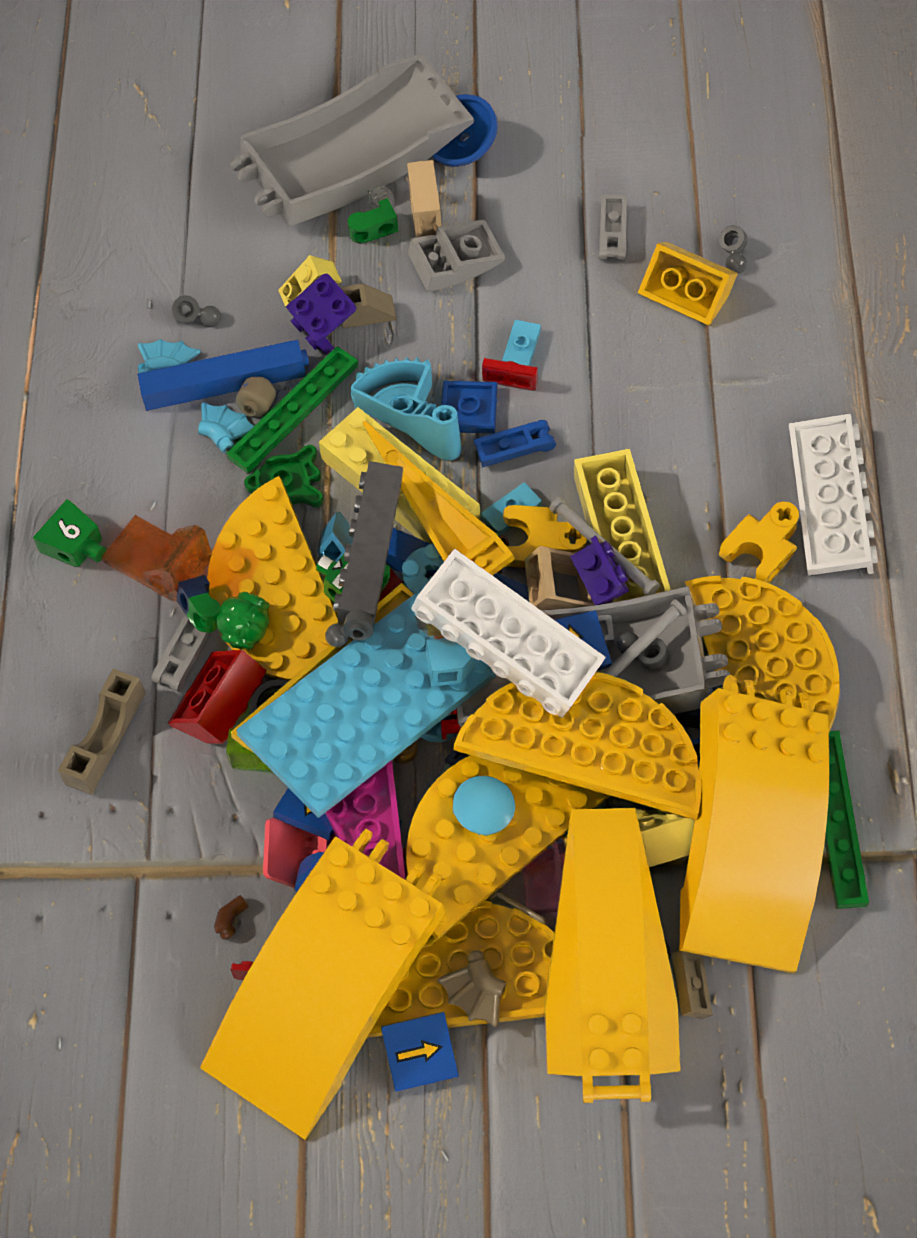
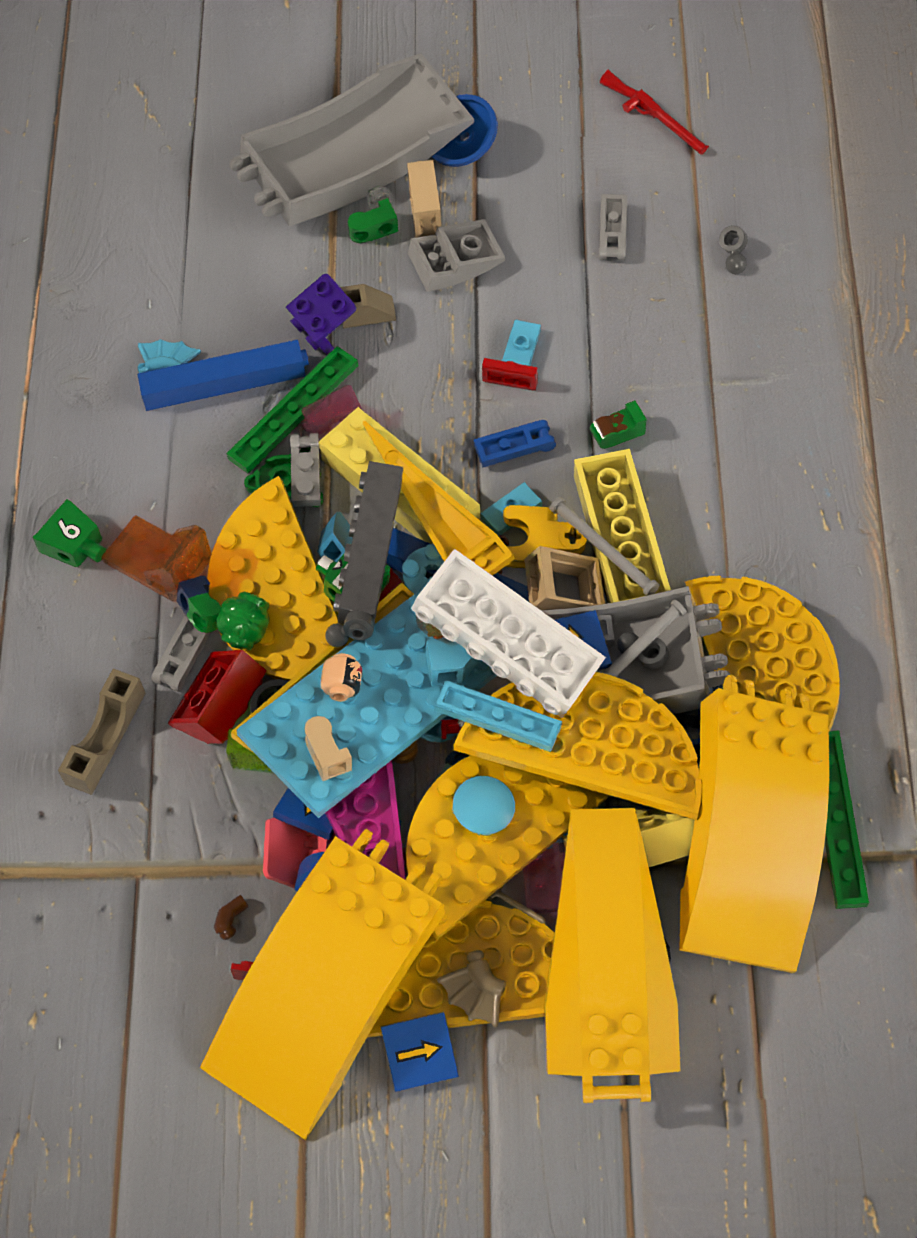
dark grey plate [172,295,221,327] -> none
medium azure arm [198,402,254,453] -> none
dark tan head [236,377,276,417] -> none
light yellow slope [278,255,342,309] -> none
medium azure arm [351,357,462,460] -> none
blue tile [441,381,498,434] -> none
dark purple bracket [570,535,629,605] -> none
yellow slope [638,242,738,325] -> none
dark tan plate [672,951,713,1019] -> none
yellow piece [719,501,799,583] -> none
white bracket [789,414,878,576] -> none
none -> light grey plate [290,433,321,507]
none -> clear pink bracket [301,385,362,434]
none -> tan leg [304,716,352,781]
none -> light nougat head [321,653,362,702]
none -> medium azure tile [434,680,562,752]
none -> green leg [589,400,647,449]
none -> red piece [600,69,709,155]

